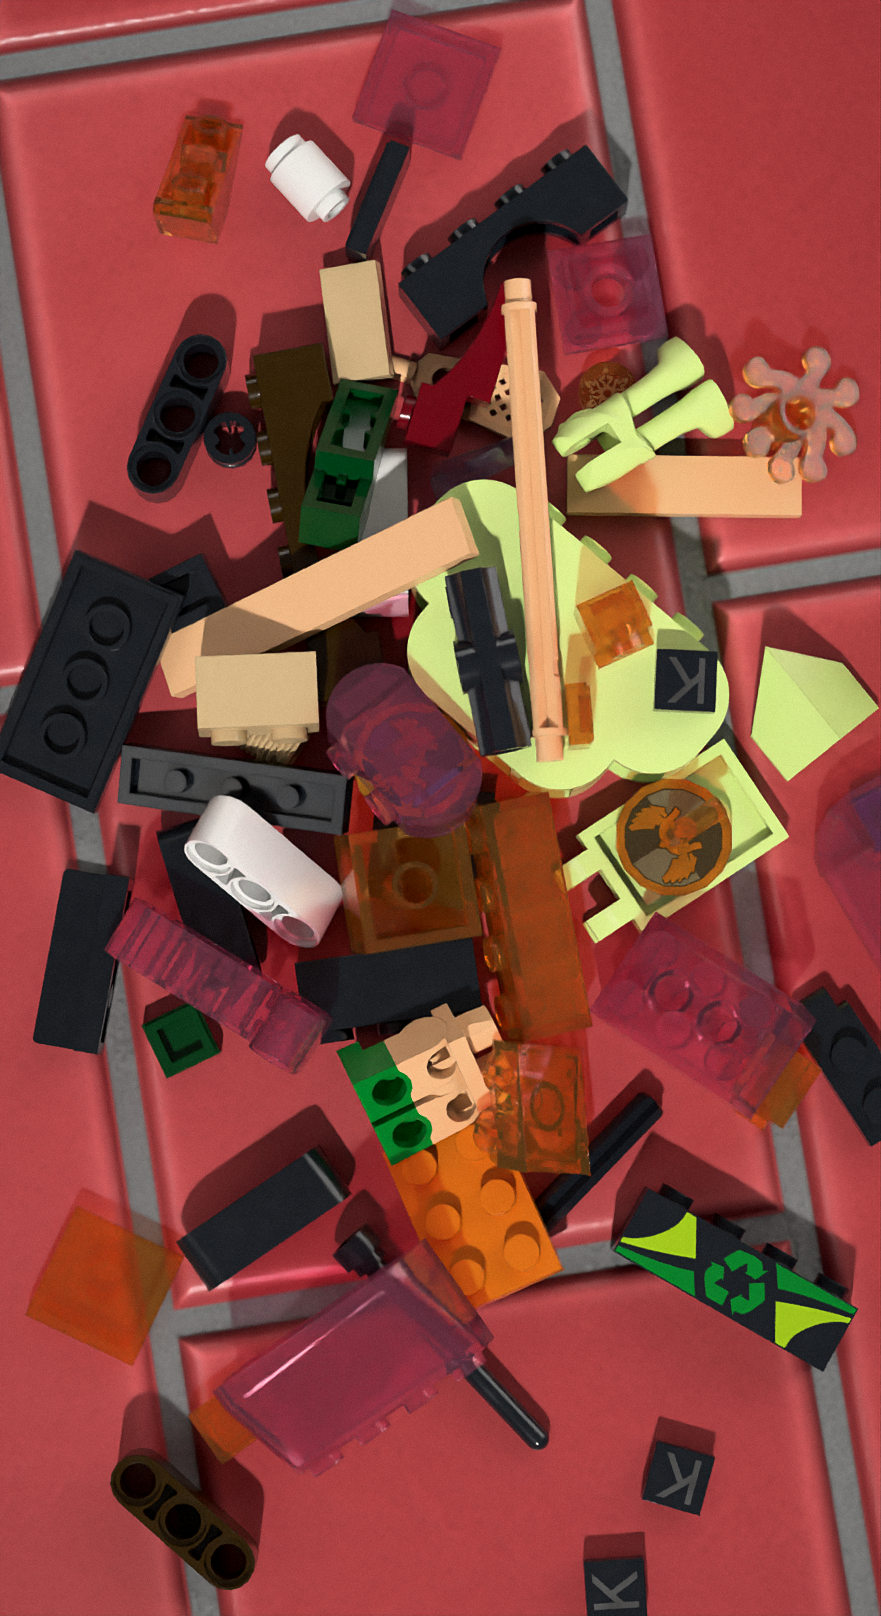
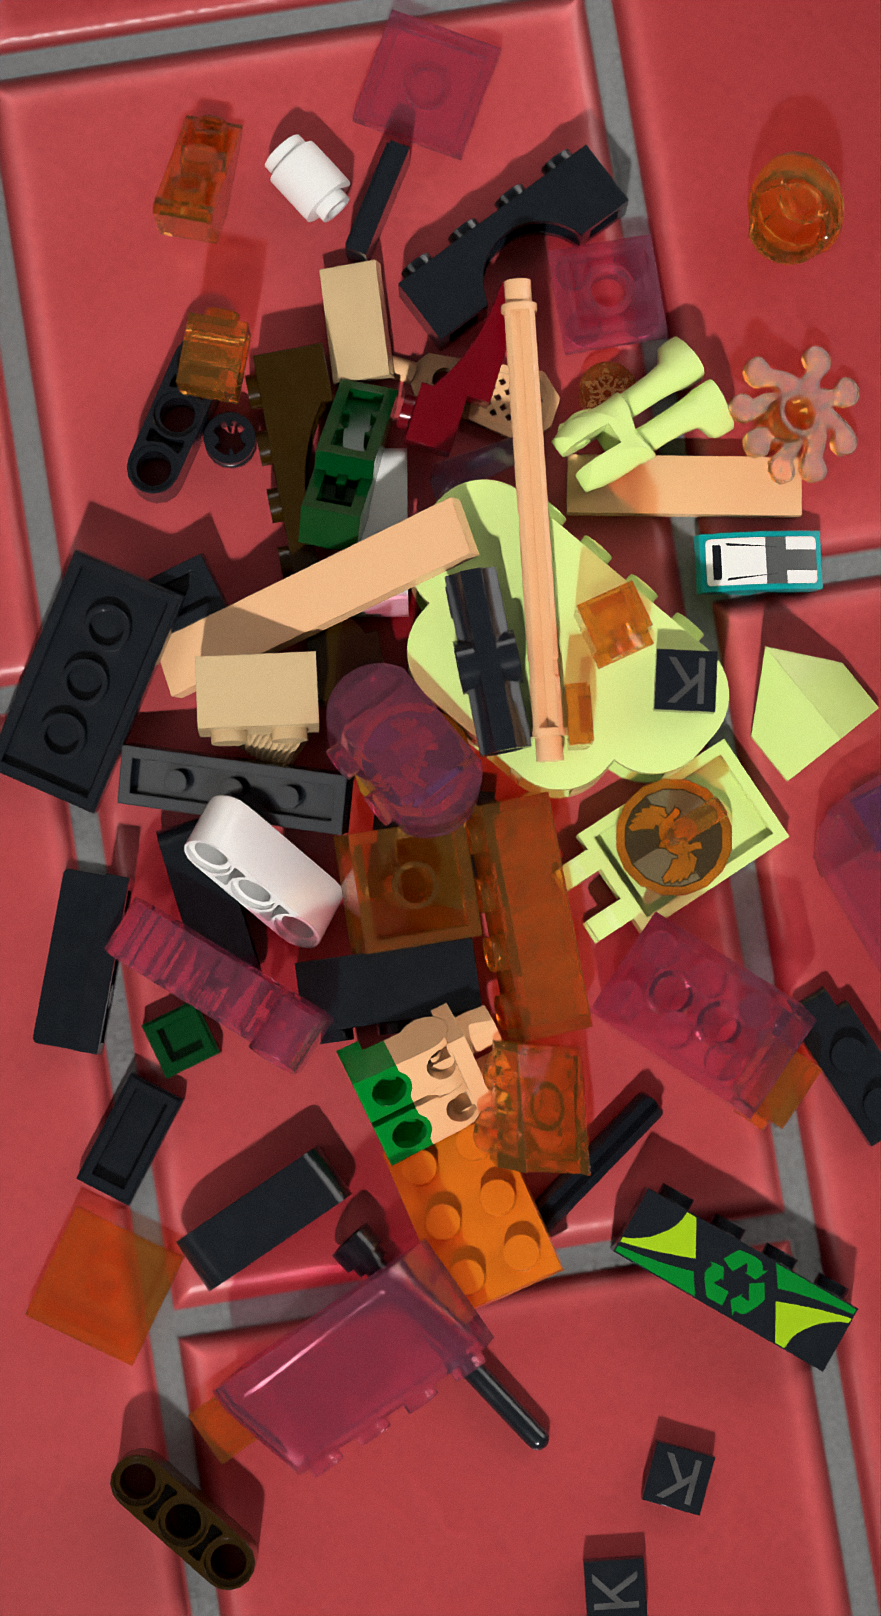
none -> black tile [76,1072,185,1206]
none -> clear orange brick [176,307,252,404]
none -> slope [694,531,823,595]
none -> clear orange piece [747,151,844,265]

